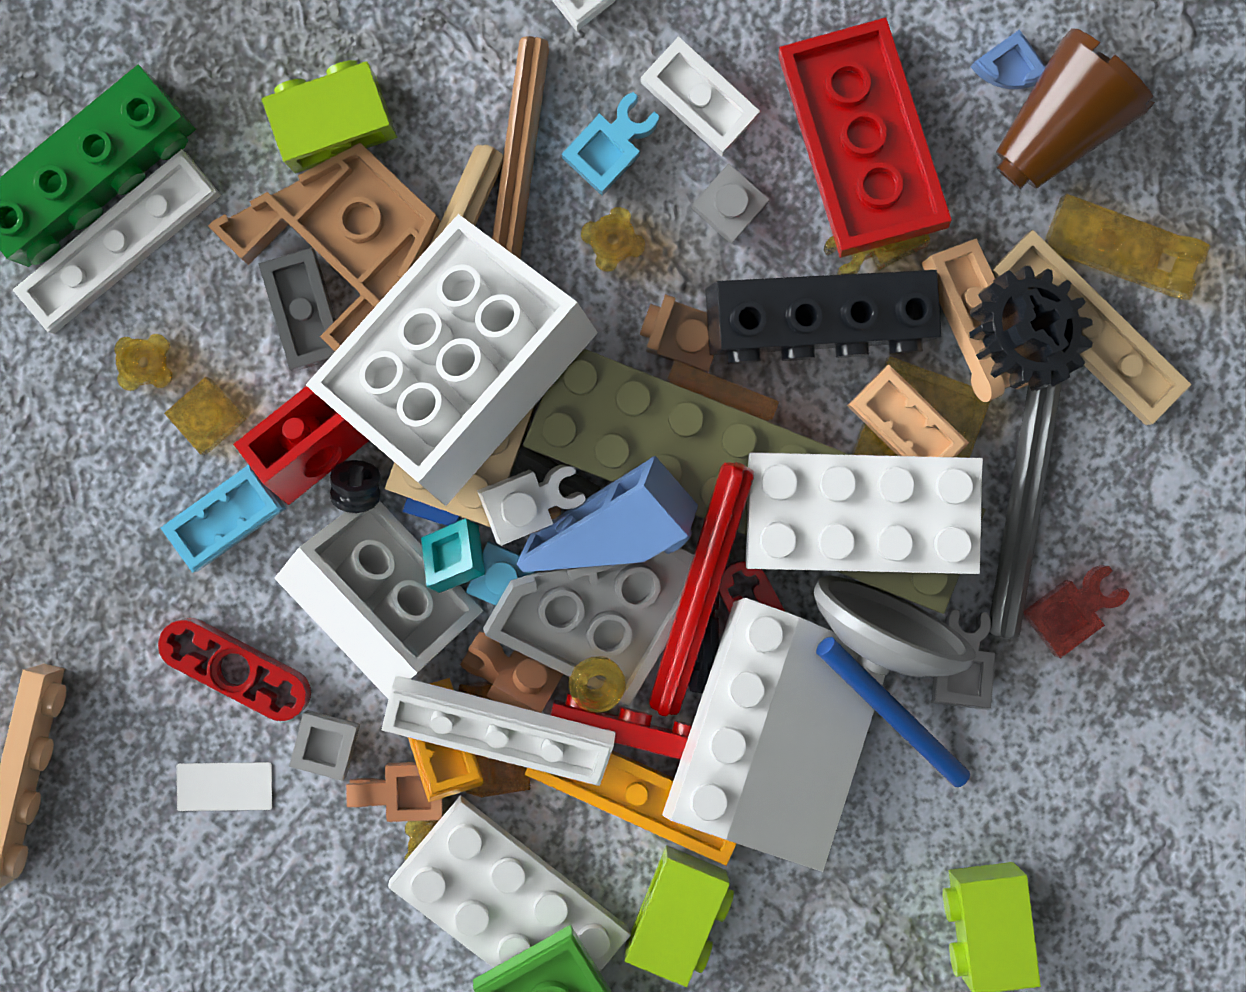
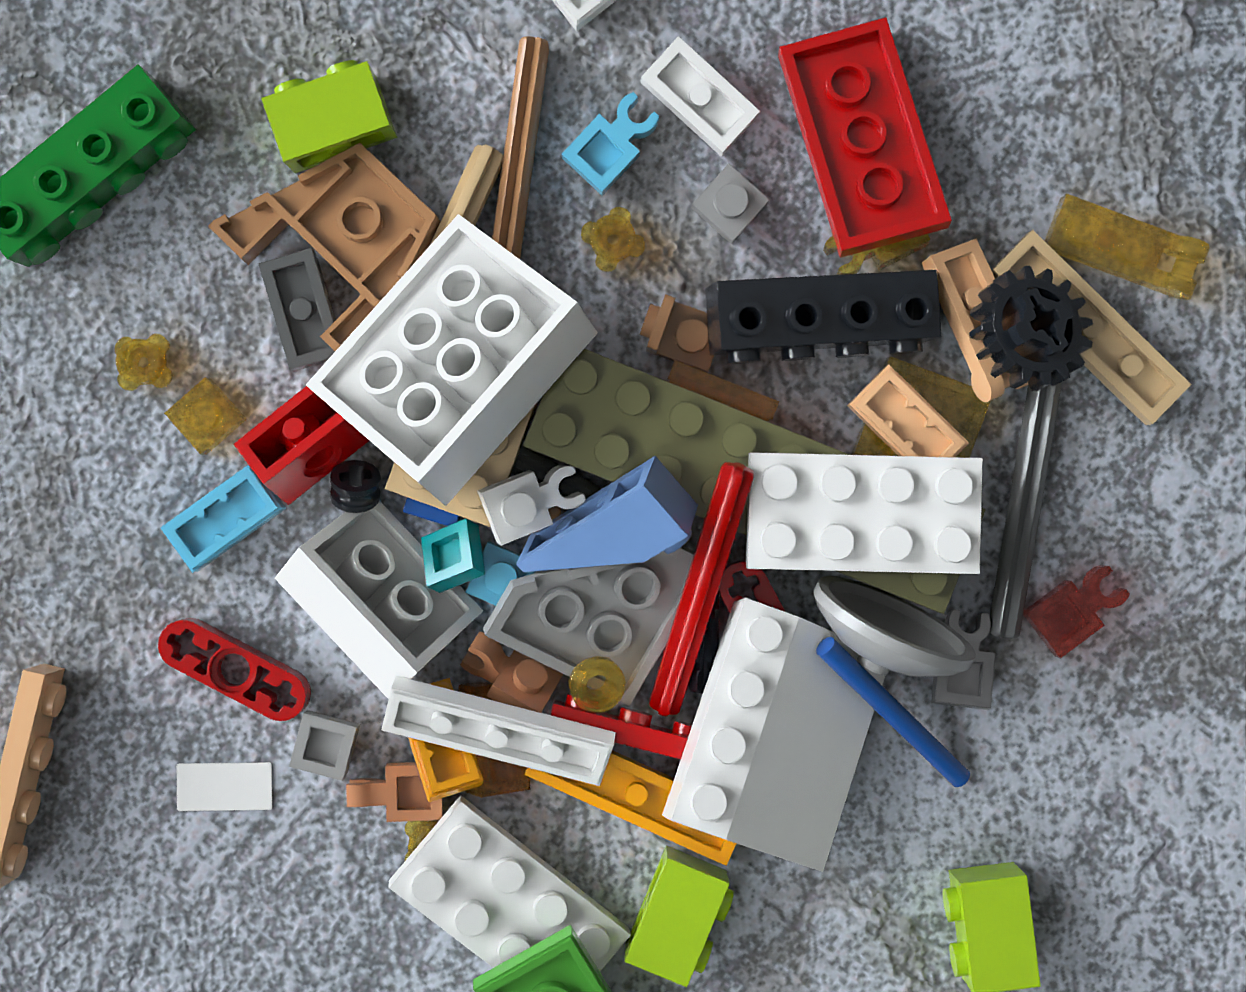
white tile [13,149,222,334] -> none
medium blue tile [971,30,1046,89] -> none
reddish brown cone [996,28,1155,190] -> none

